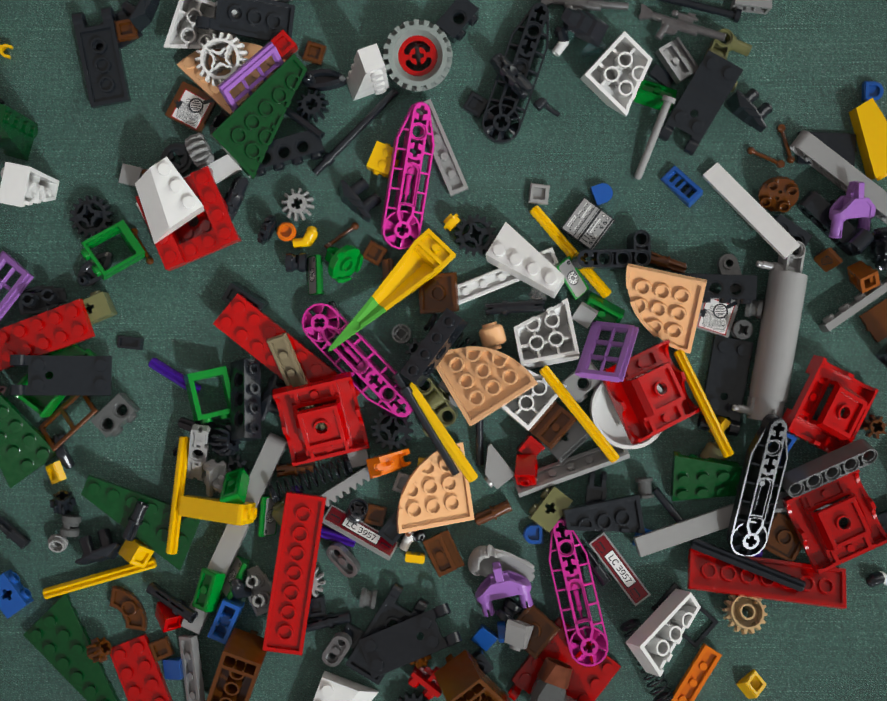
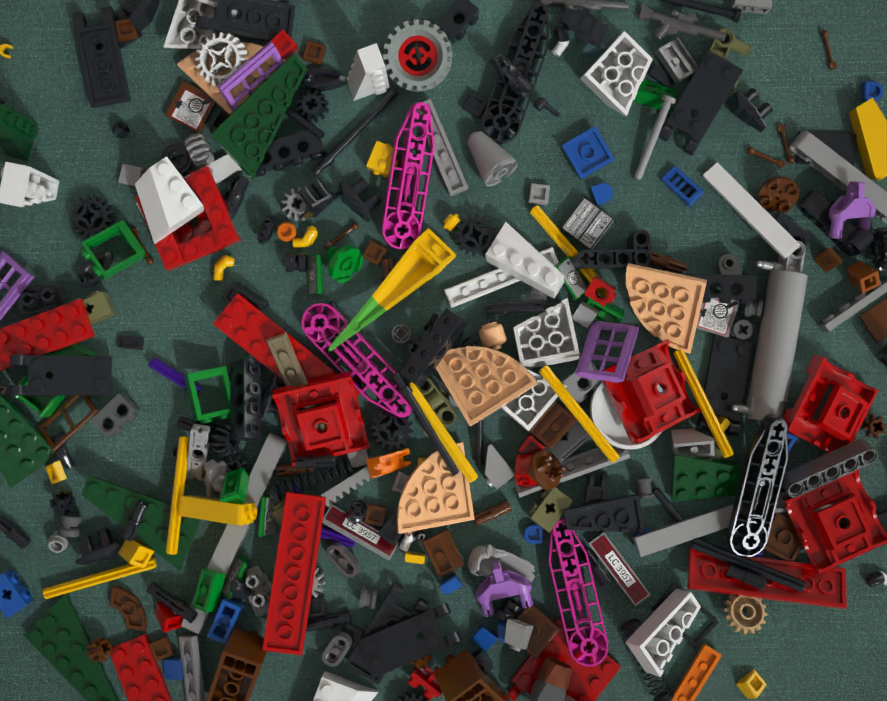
reddish brown tile [418,272,459,314] -> none
none -> black hinge [112,121,130,138]
none -> yellow arm [213,255,234,281]
none -> black axle [295,454,336,470]
none -> black connector [297,179,340,218]
none -> blue slope [439,573,462,595]
none -> light grey cone [467,131,517,187]
none -> reddish brown plate [528,450,566,490]
none -> blue plate [561,126,615,180]
none -> red brick [584,275,617,306]
none -> light grey slope [671,428,715,458]
none -> black axle [725,563,767,590]
none -> reddish brown hinge [821,30,837,70]

